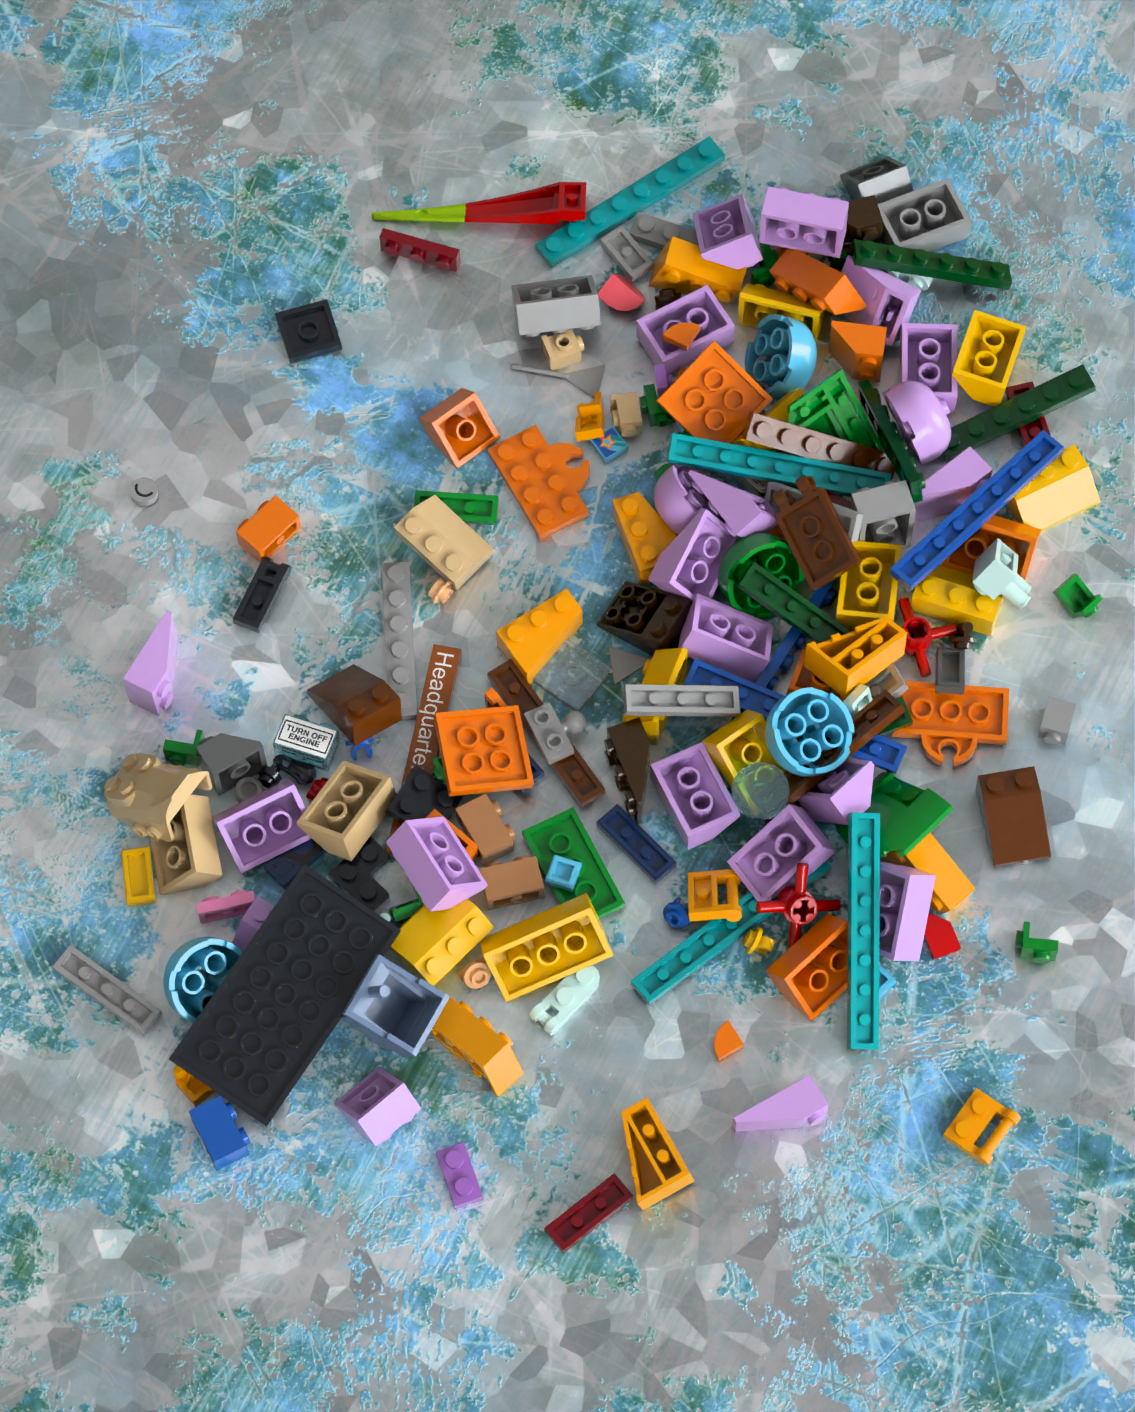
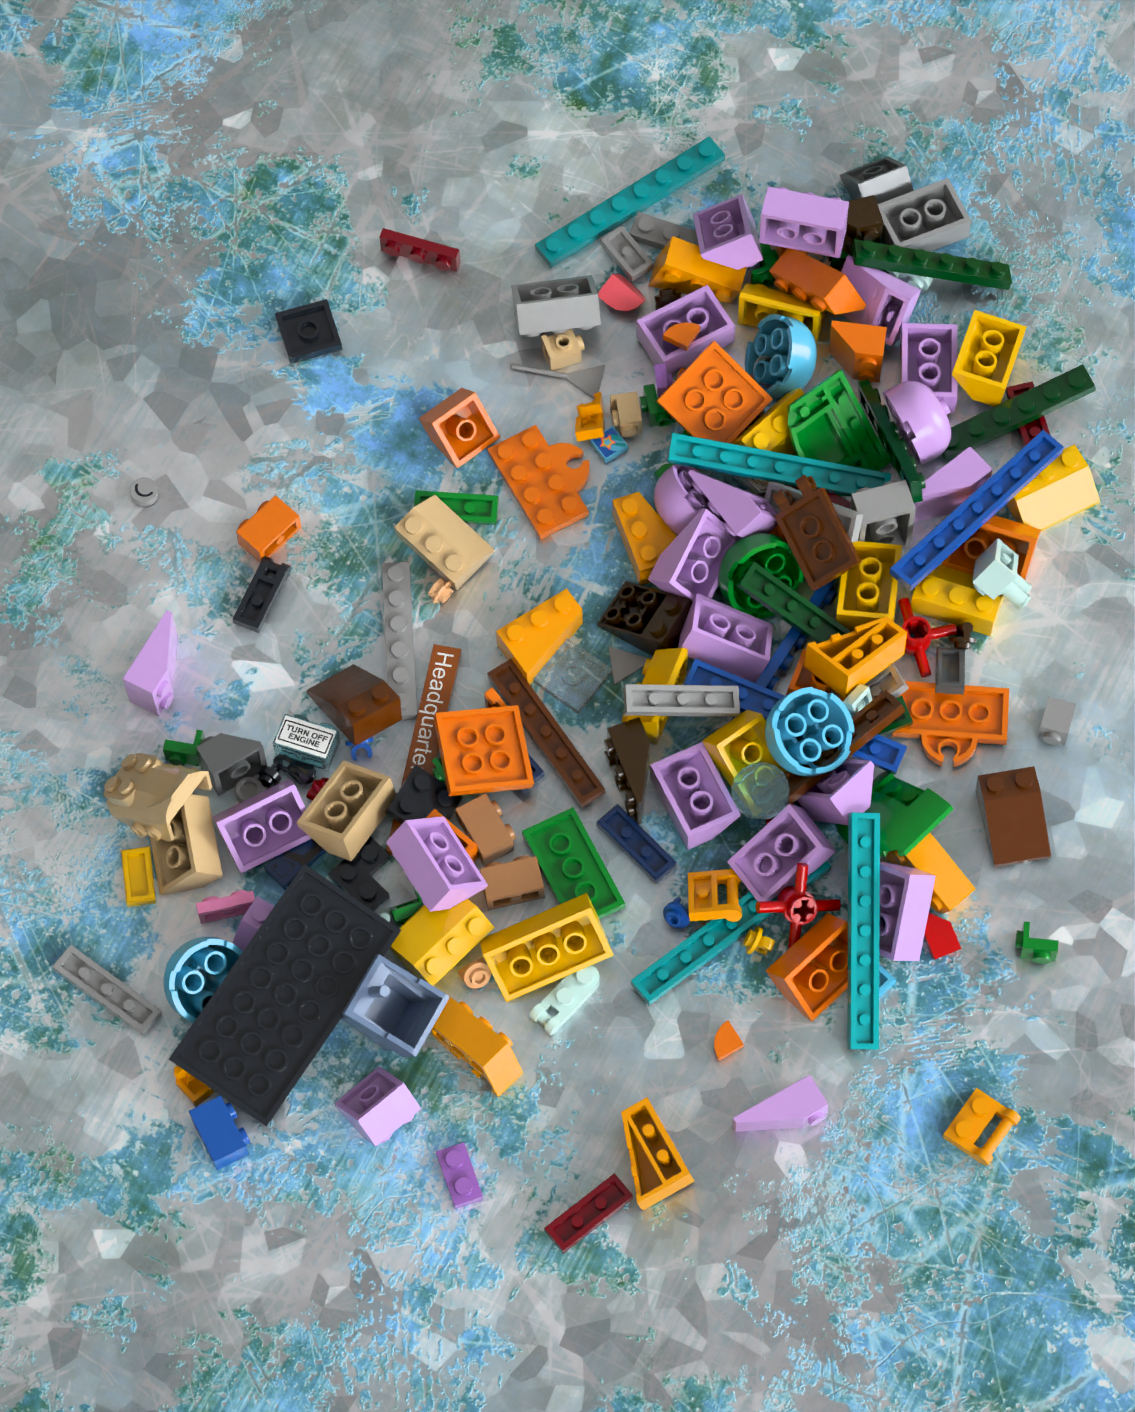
red plate [372,182,586,225] -> none
light grey plate [524,702,586,765] -> none
medium azure tile [545,854,582,892] -> none
plate [741,411,895,481] -> none
green bracket [1053,574,1103,618] -> none

